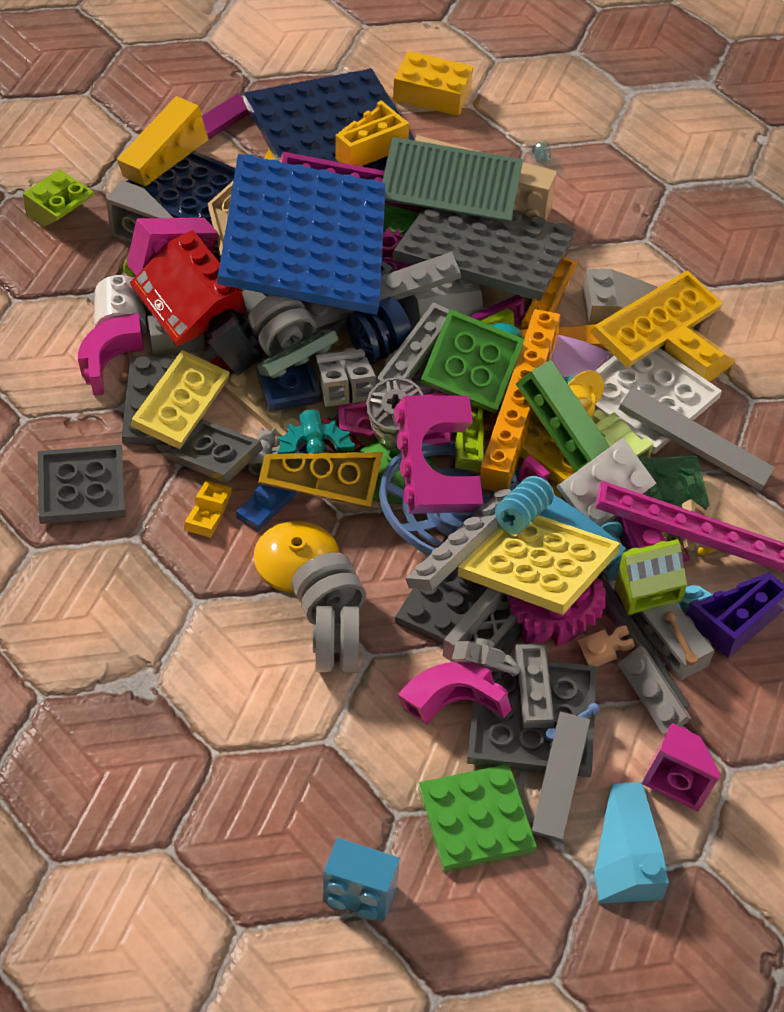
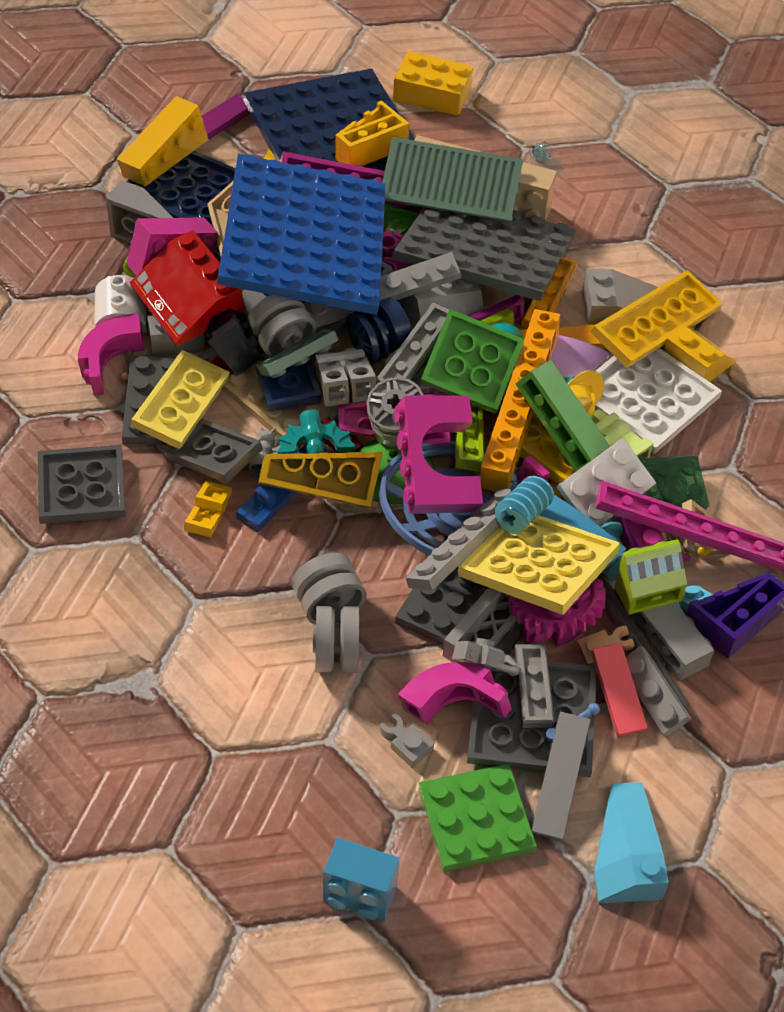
lime slope [23,169,94,227] -> none
yellow dish [254,521,340,594] -> none
light grey tile [618,386,775,491] -> none
dark pink slope [641,723,721,812] -> none
medium nougat hinge [664,611,698,666] -> none
none -> light grey plate [380,713,435,768]
none -> coral tile [591,643,648,737]

